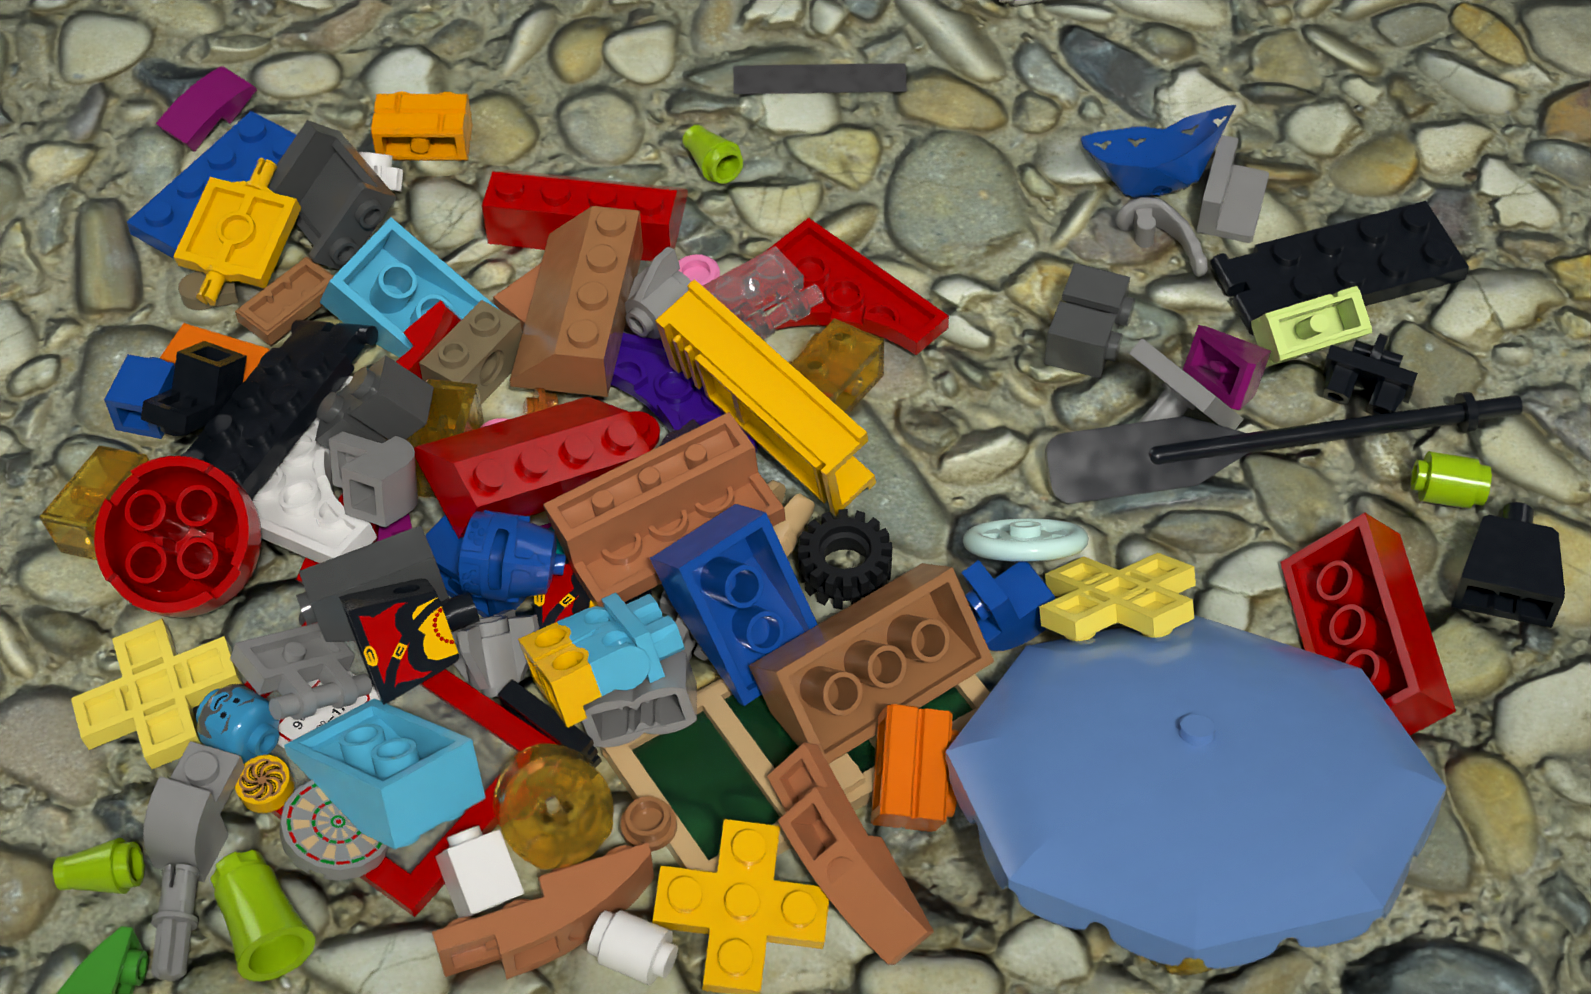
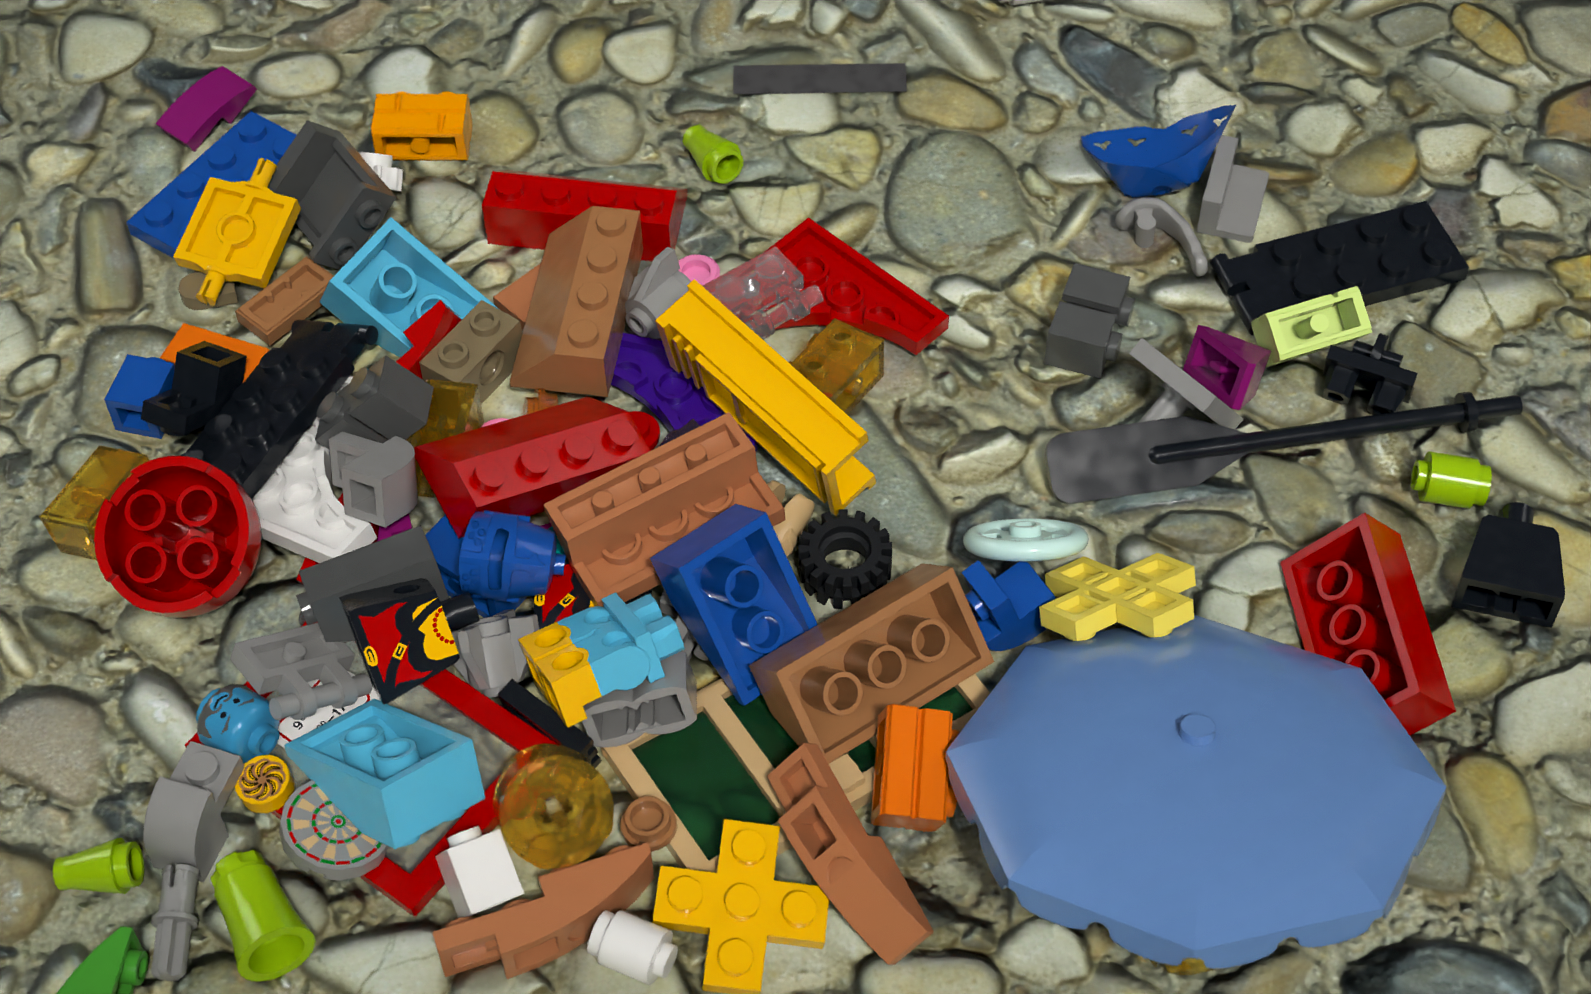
light yellow plate [71,618,243,769] -> none

